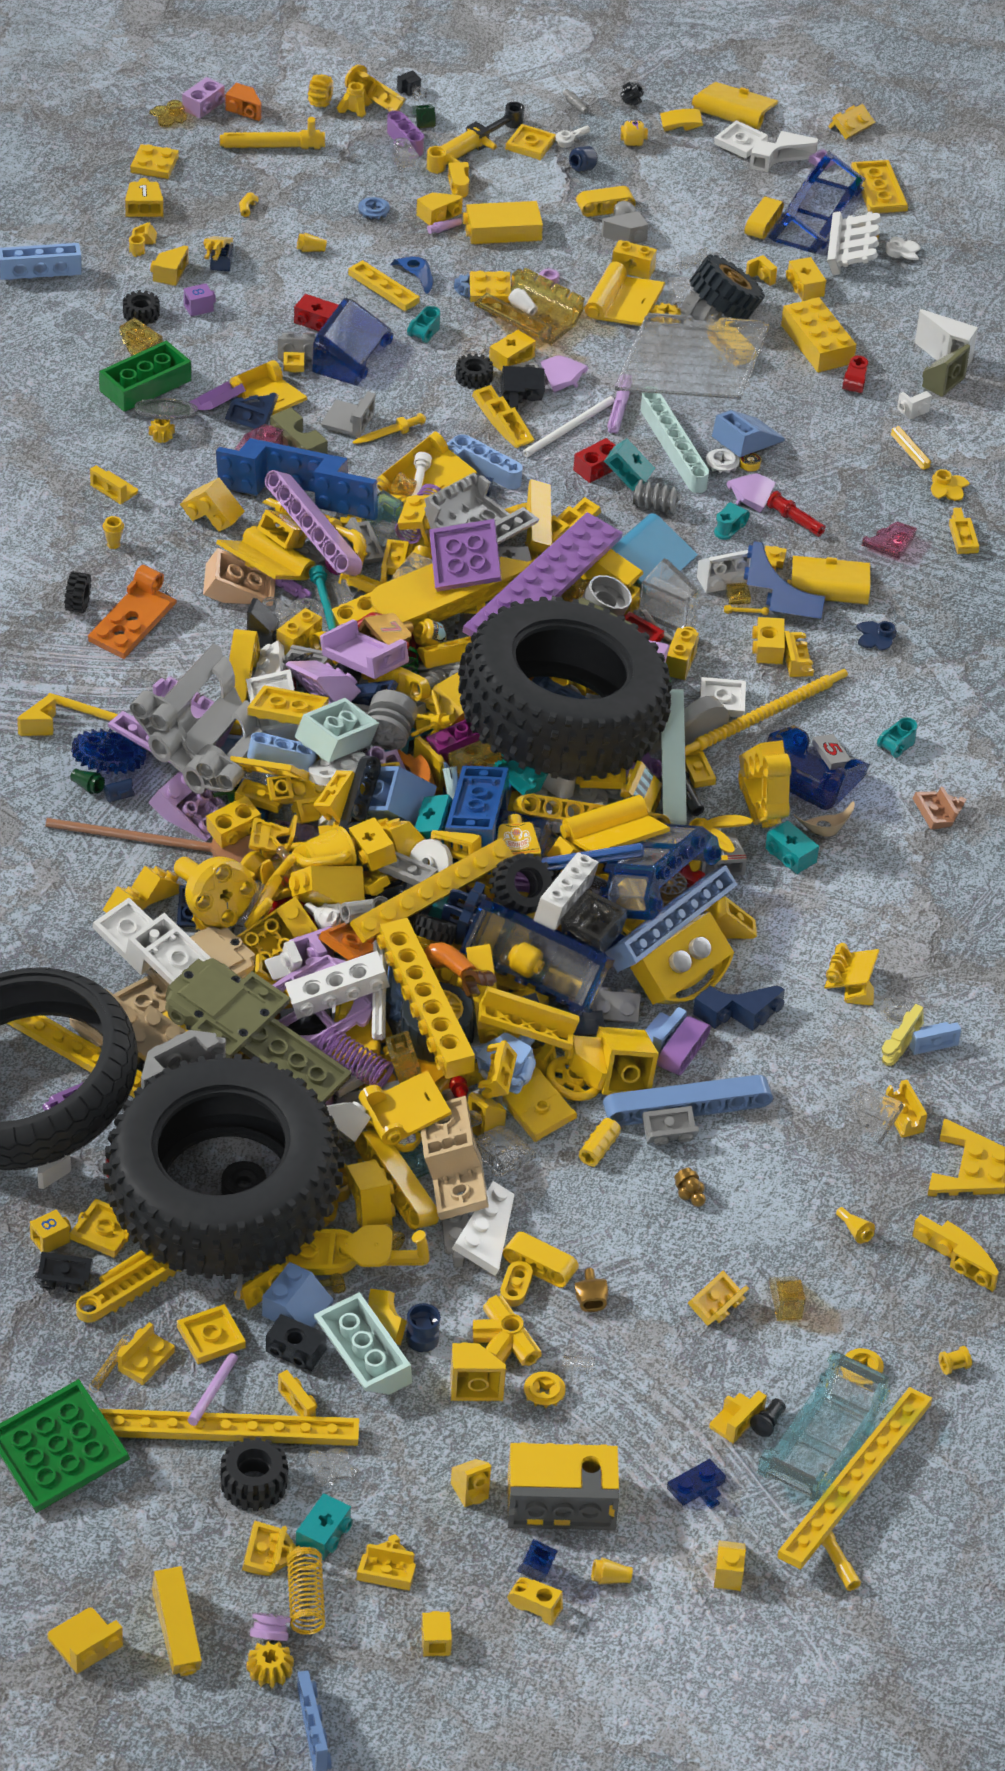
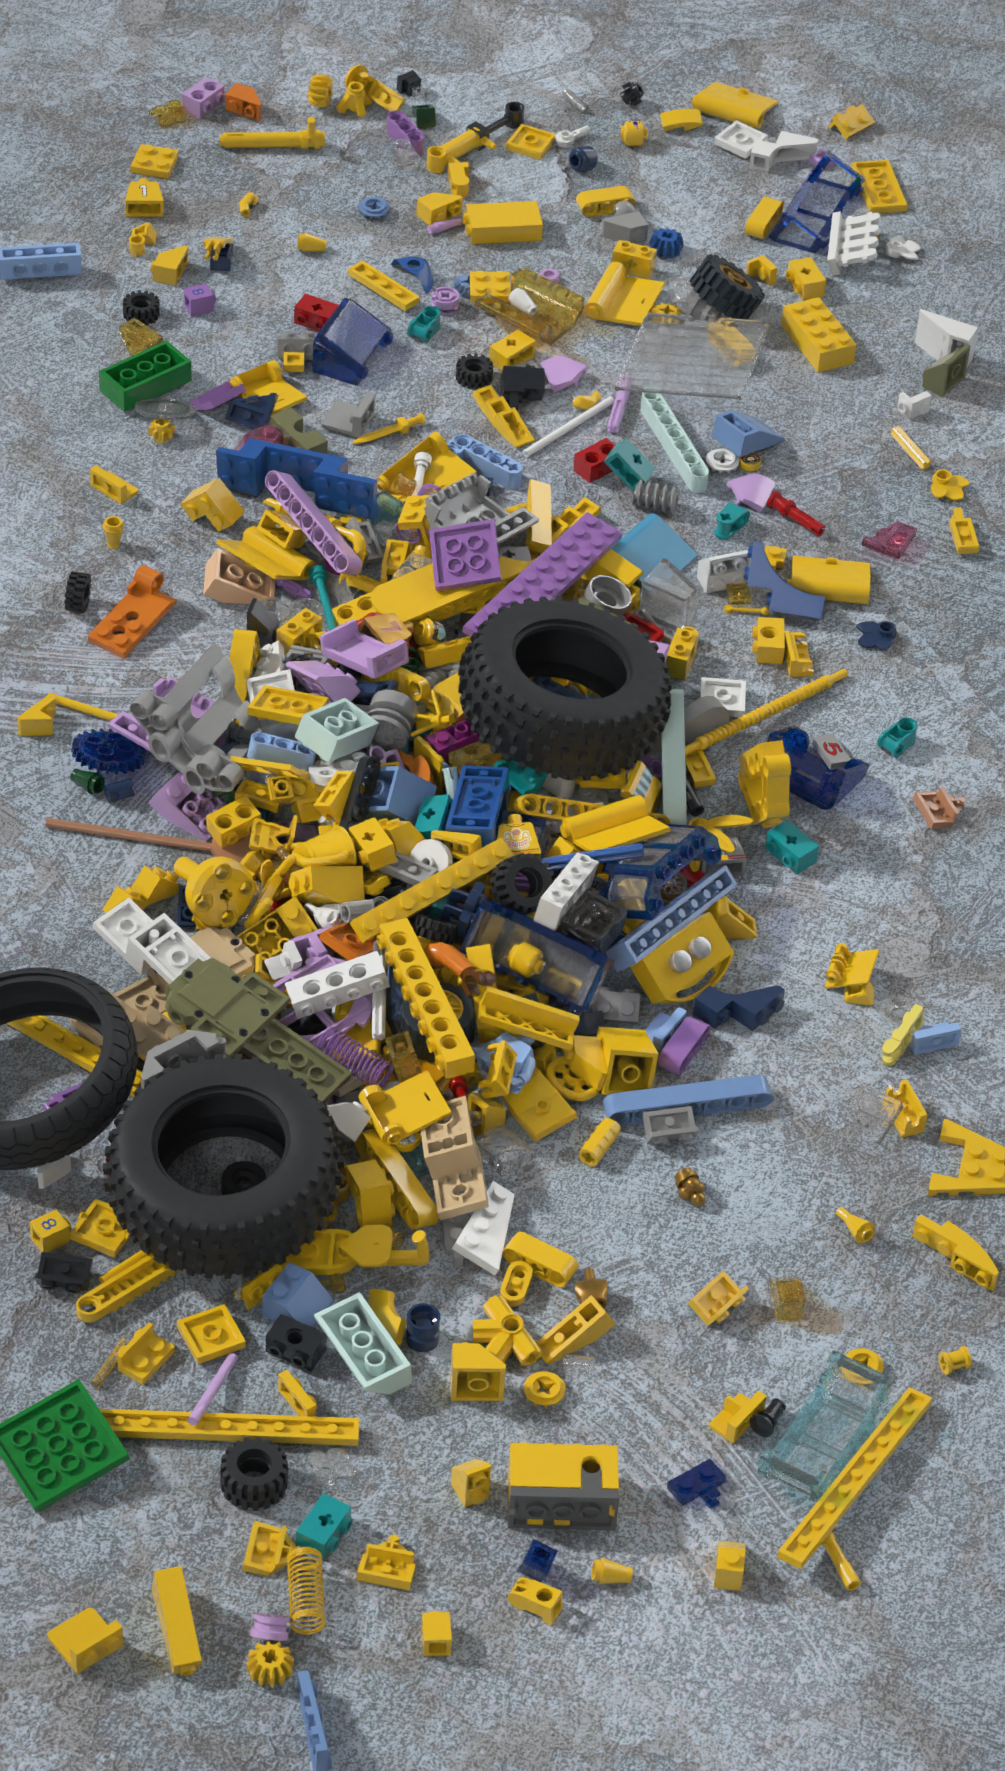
tan piece [793,801,855,837] -> none
red piece [842,355,868,394] -> none
none -> black pin [225,721,255,744]
none -> lavender wheel [431,287,460,316]
none -> yellow slope [536,1295,616,1365]
none -> yellow arm [573,391,602,410]
none -> blue gear [649,228,684,259]

